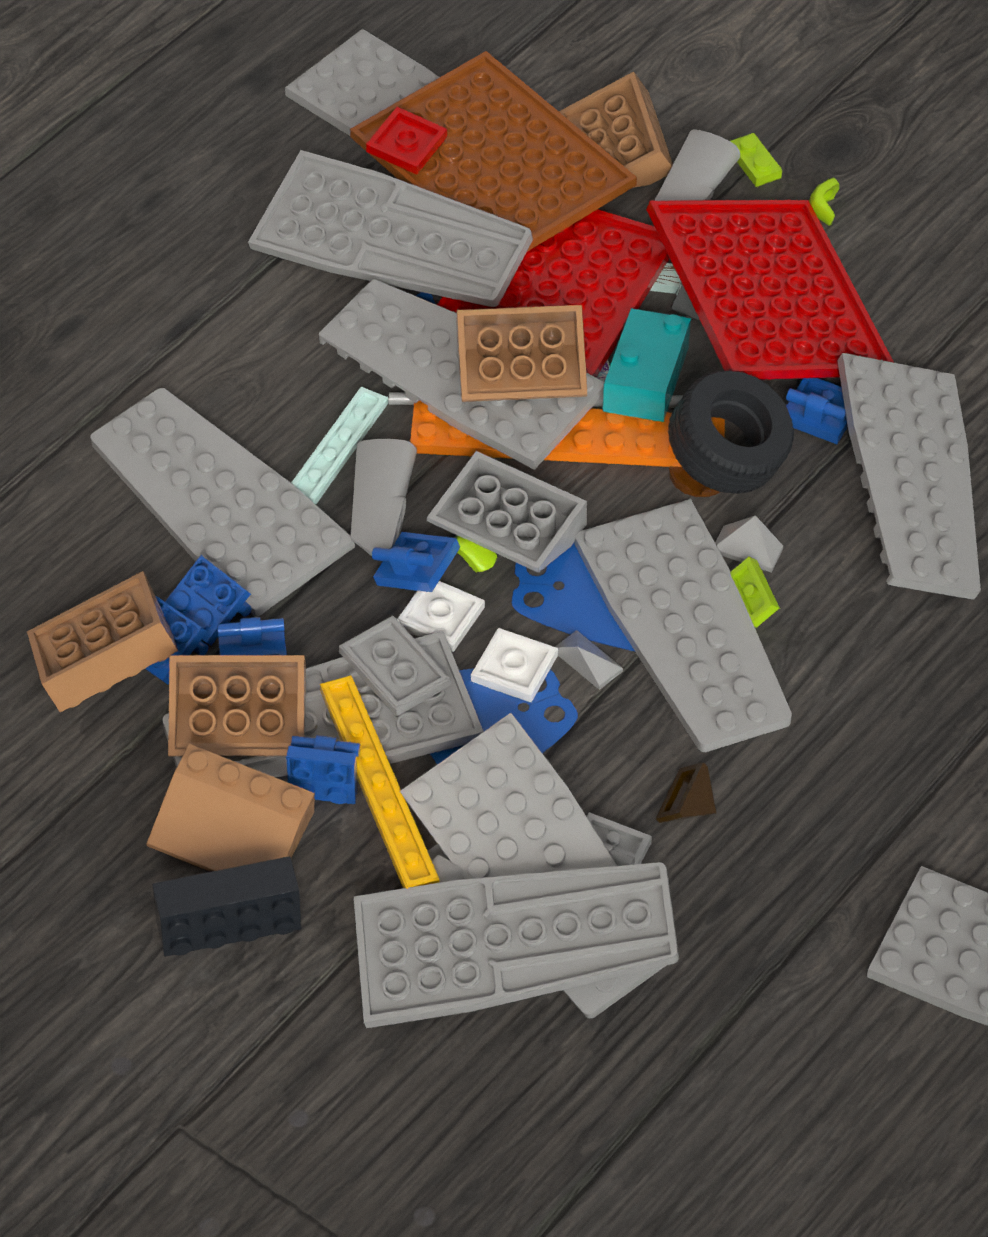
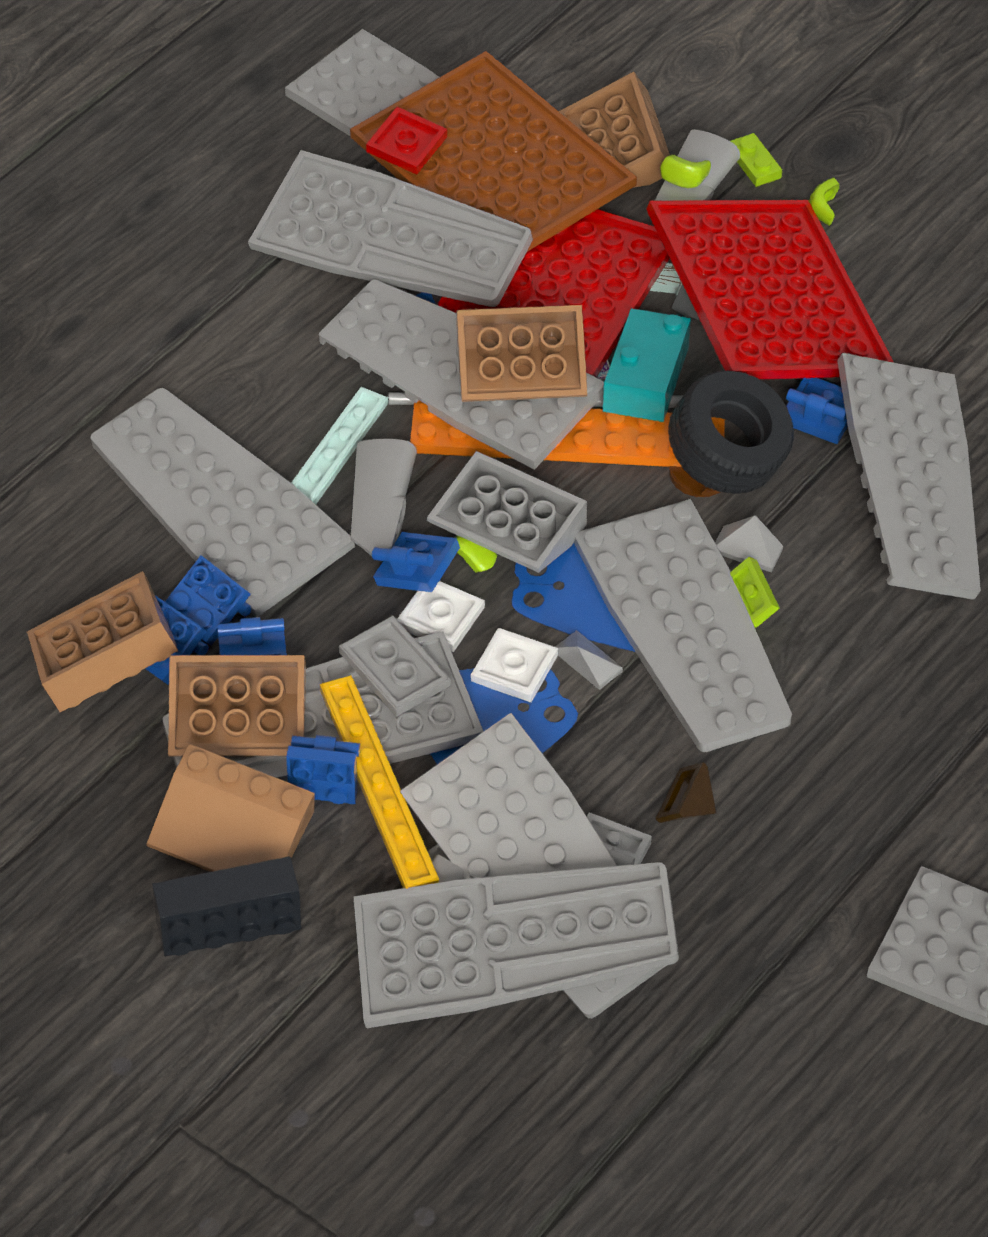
none -> lime hair [660,155,711,188]

